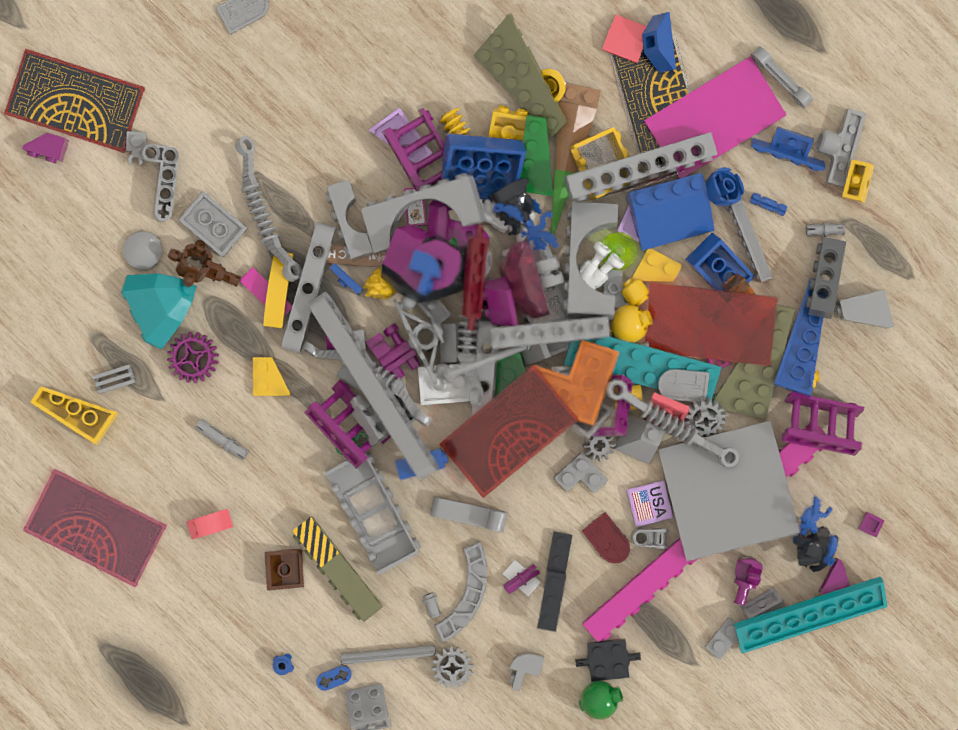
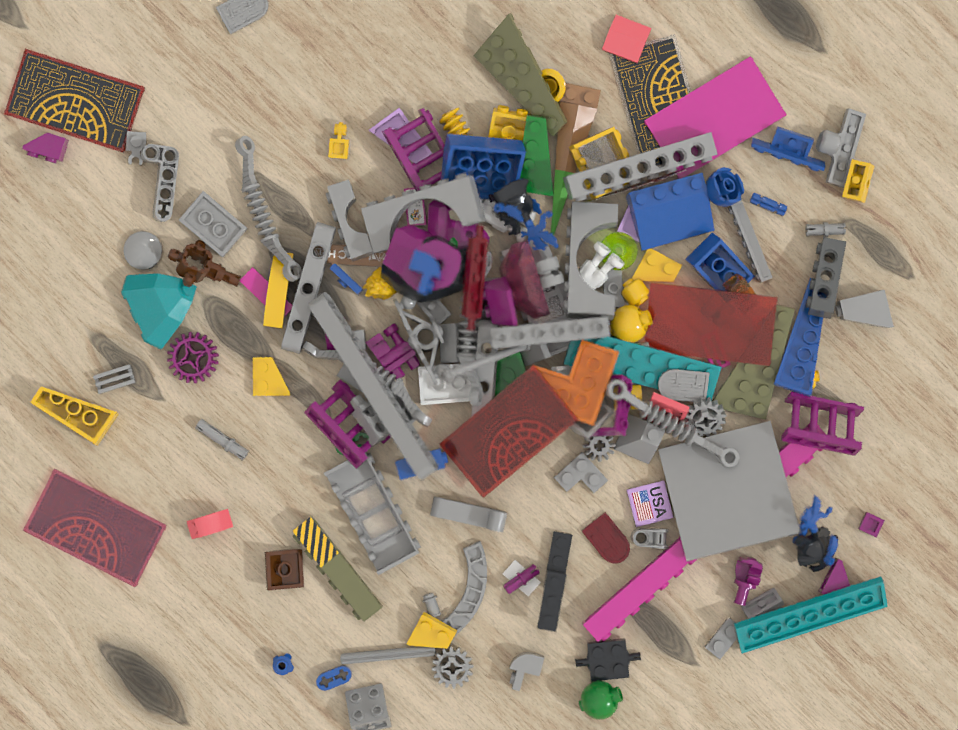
blue slope [642,12,676,73] -> none
light grey piece [750,46,813,108] -> none
none -> yellow plate [328,122,349,159]
none -> yellow wing [407,612,458,649]

